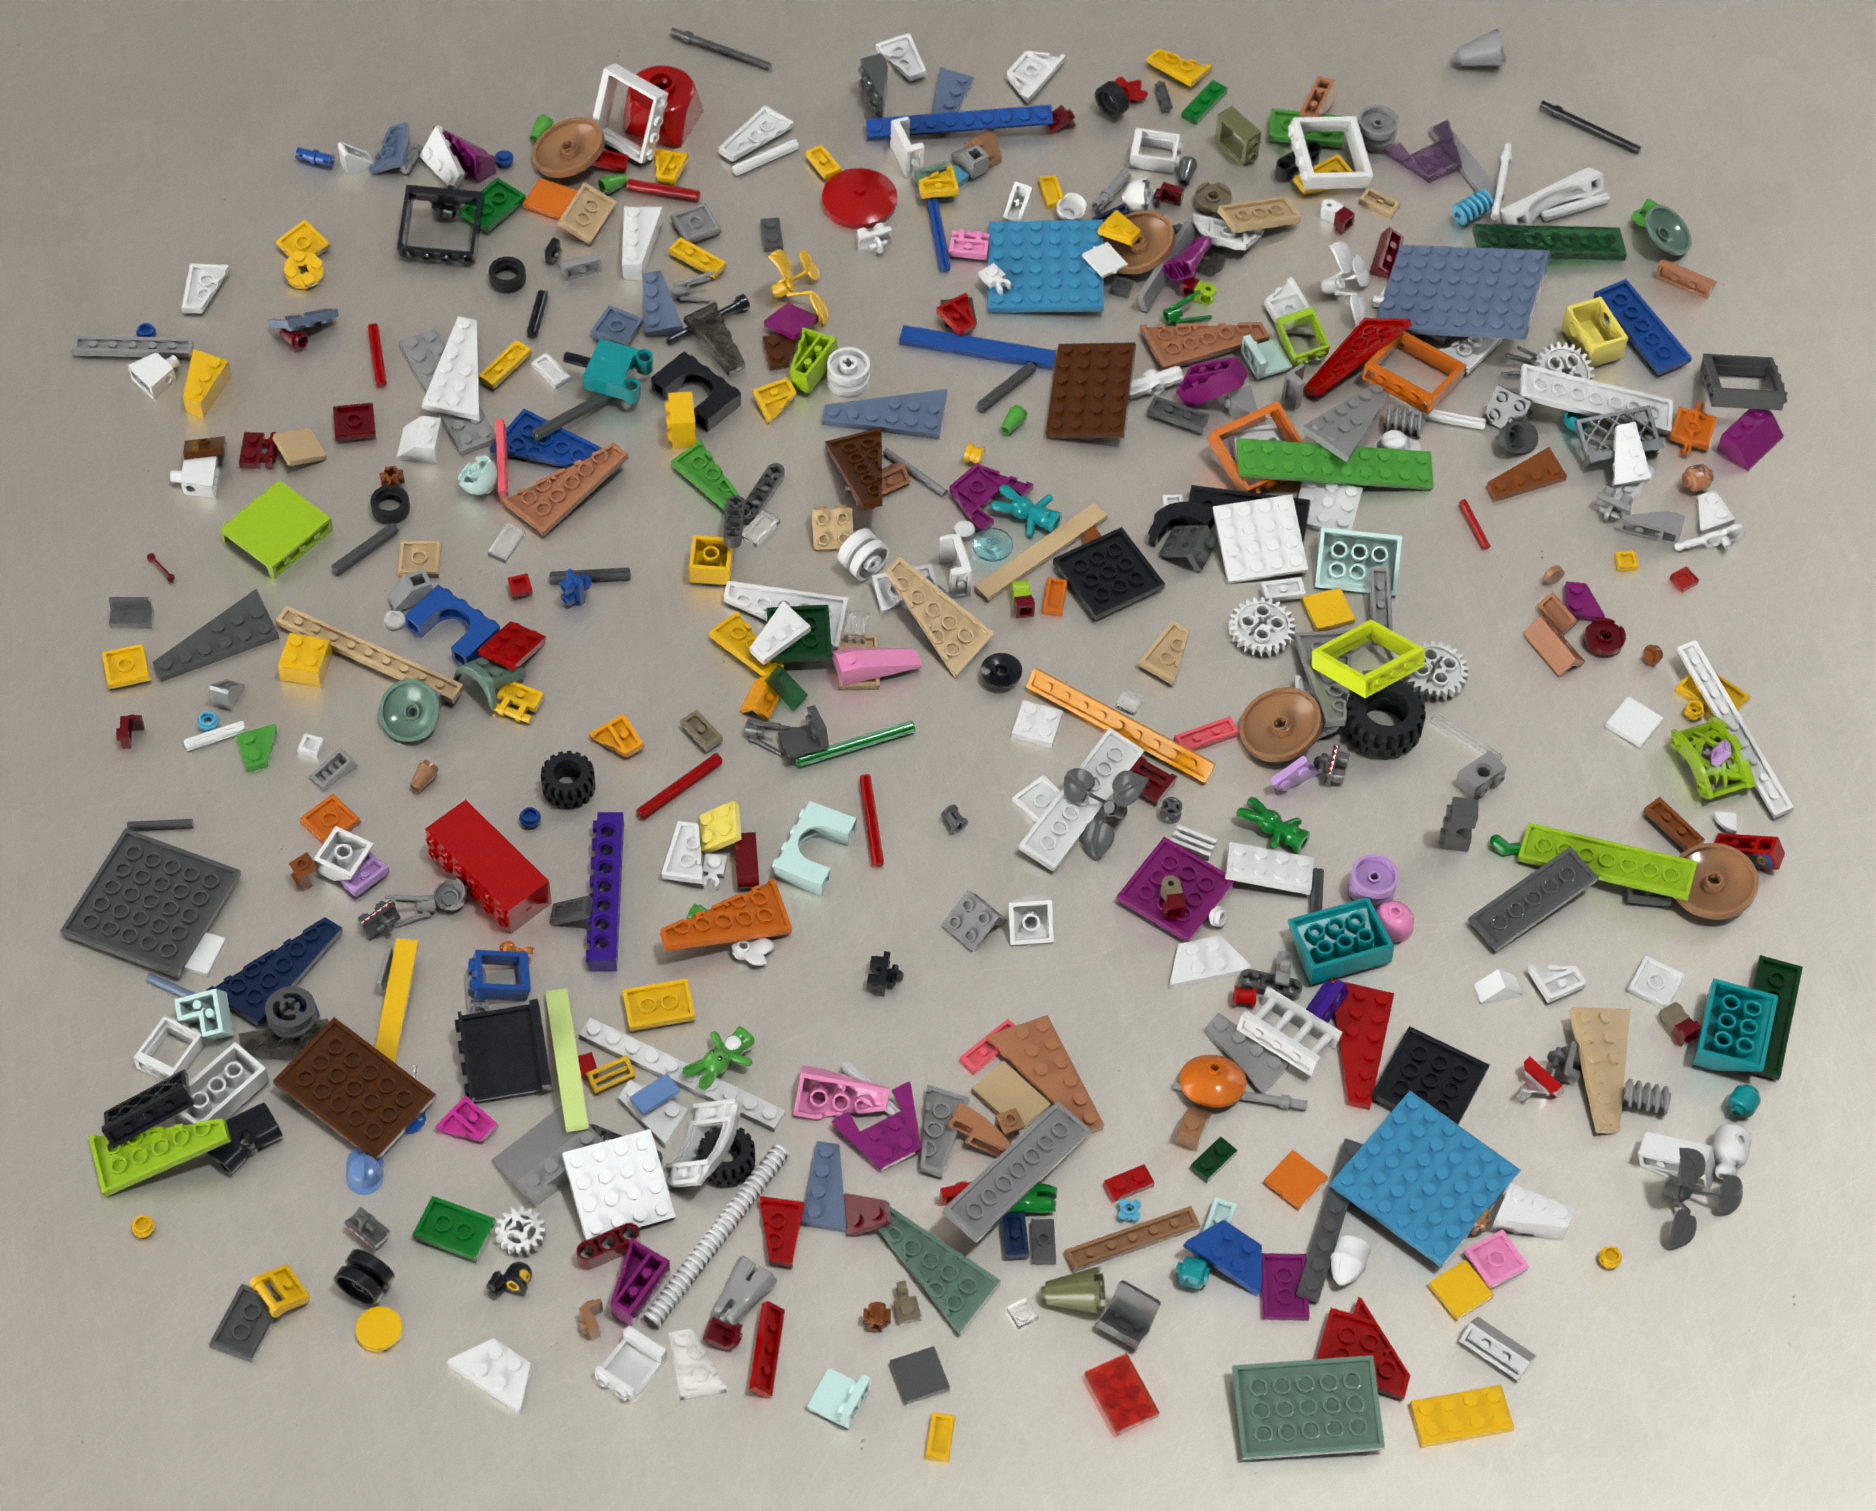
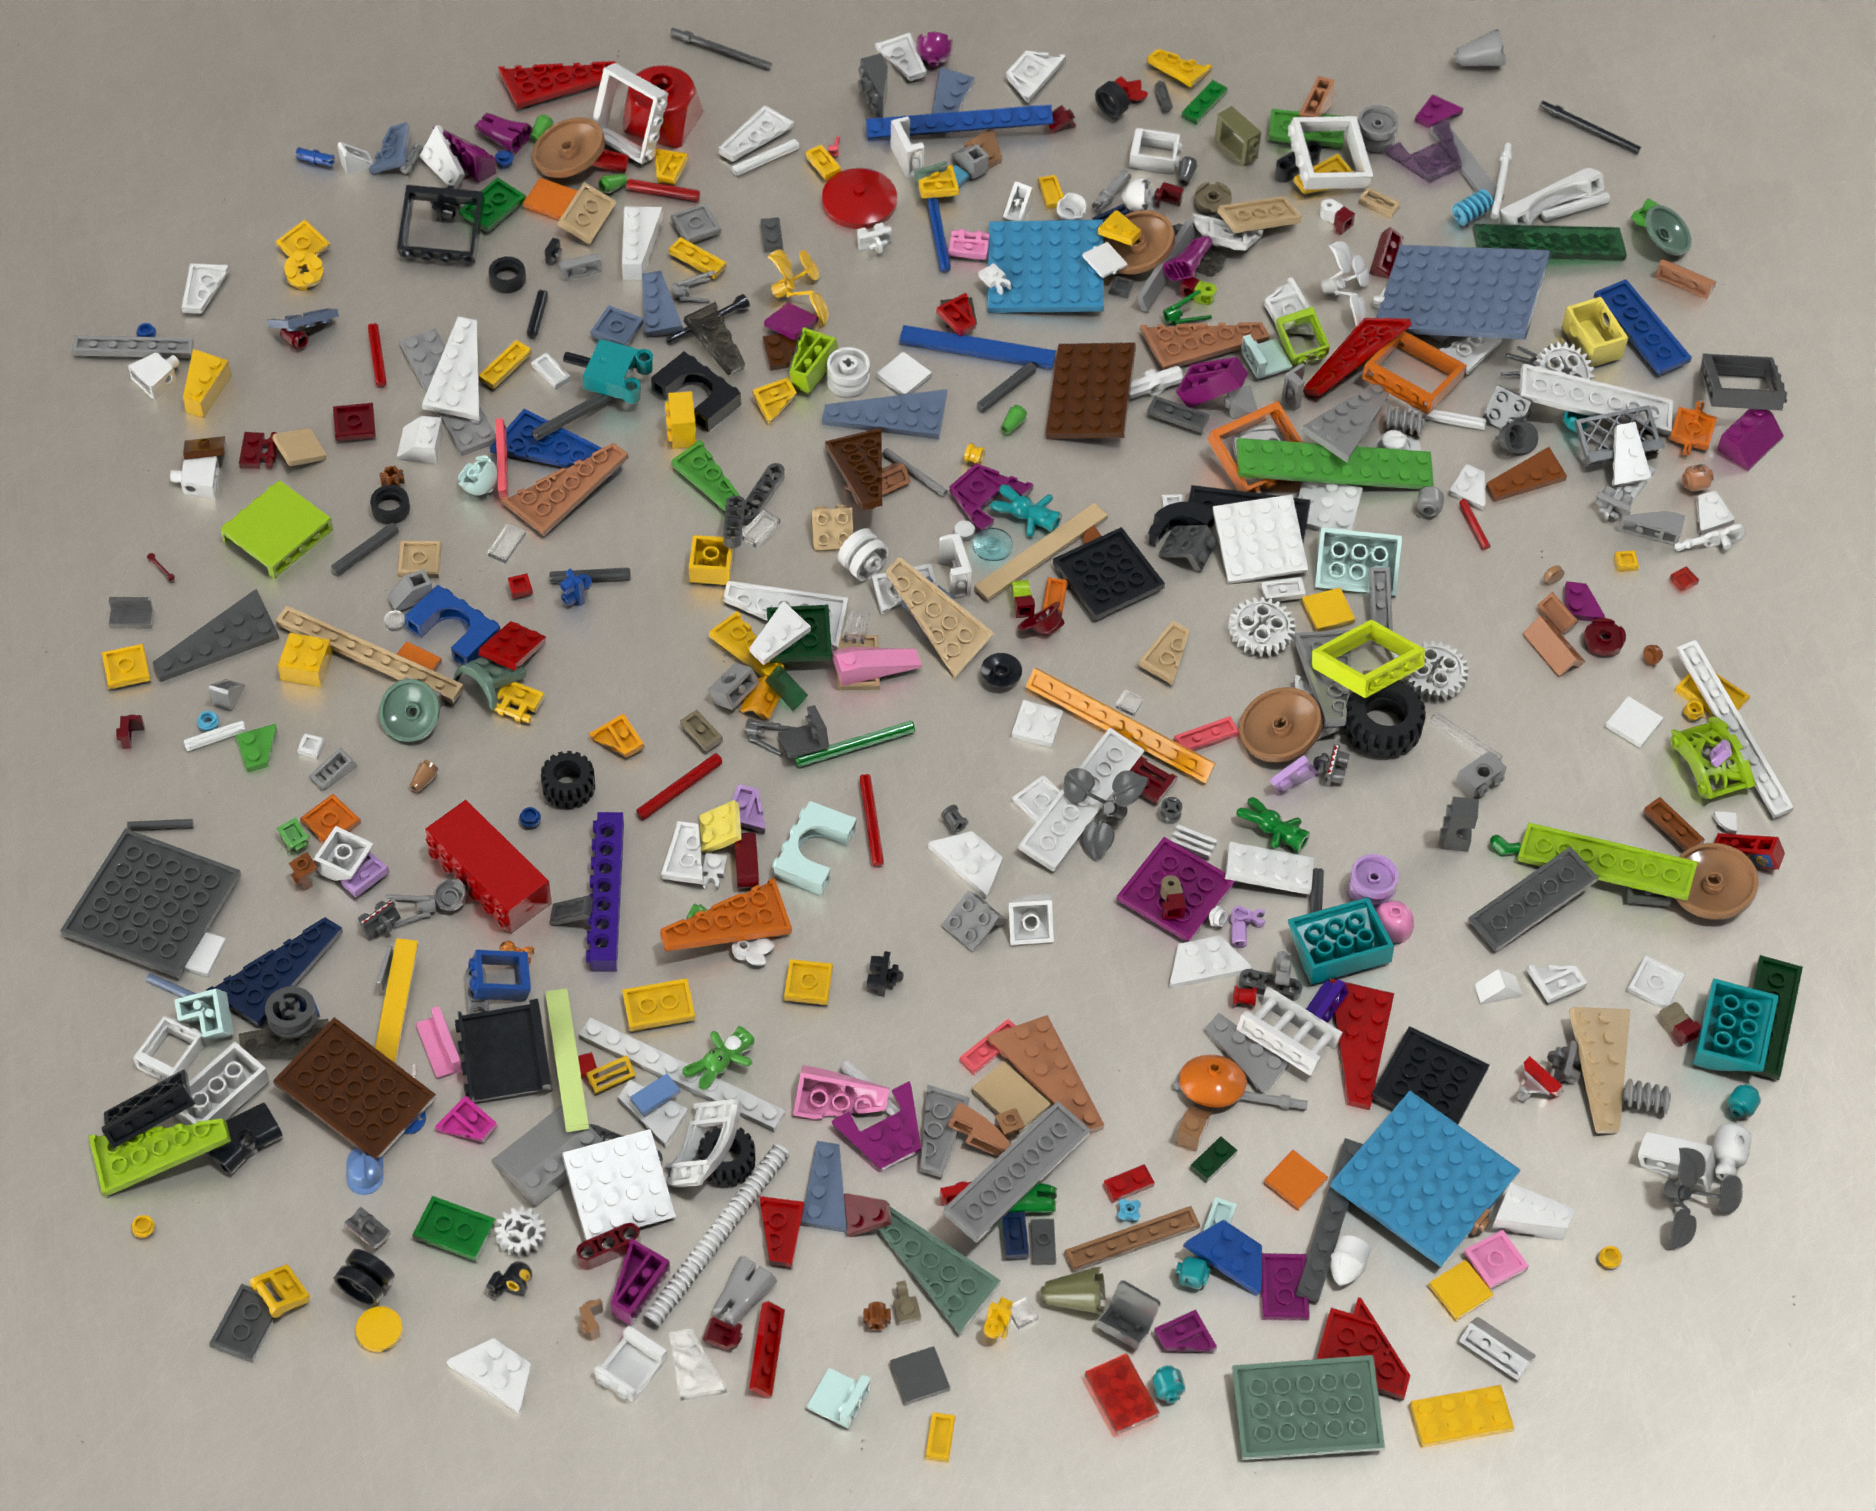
none -> bright green bracket [276,817,310,851]
none -> orange tile [397,641,442,671]
none -> bright pink panel [416,1006,462,1079]
none -> magenta piece [474,113,532,155]
none -> red wing [498,61,616,109]
none -> light grey brick [708,663,759,710]
none -> lavender wing [732,784,766,833]
none -> yellow plate [784,959,833,1005]
none -> coral hand [828,136,840,156]
none -> white tile [876,352,932,395]
none -> magenta cylinder [917,32,953,66]
none -> white wing [928,831,1003,899]
none -> yellow hips [983,1297,1013,1339]
none -> dark red piece [1017,602,1065,635]
none -> teal head [1152,1365,1186,1403]
none -> magenta wing [1154,1309,1217,1352]
none -> lavender bar [1229,906,1265,948]
none -> magenta wing [1414,94,1464,128]
none -> light grey head [1417,486,1444,516]
none -> white wing [1448,464,1485,511]

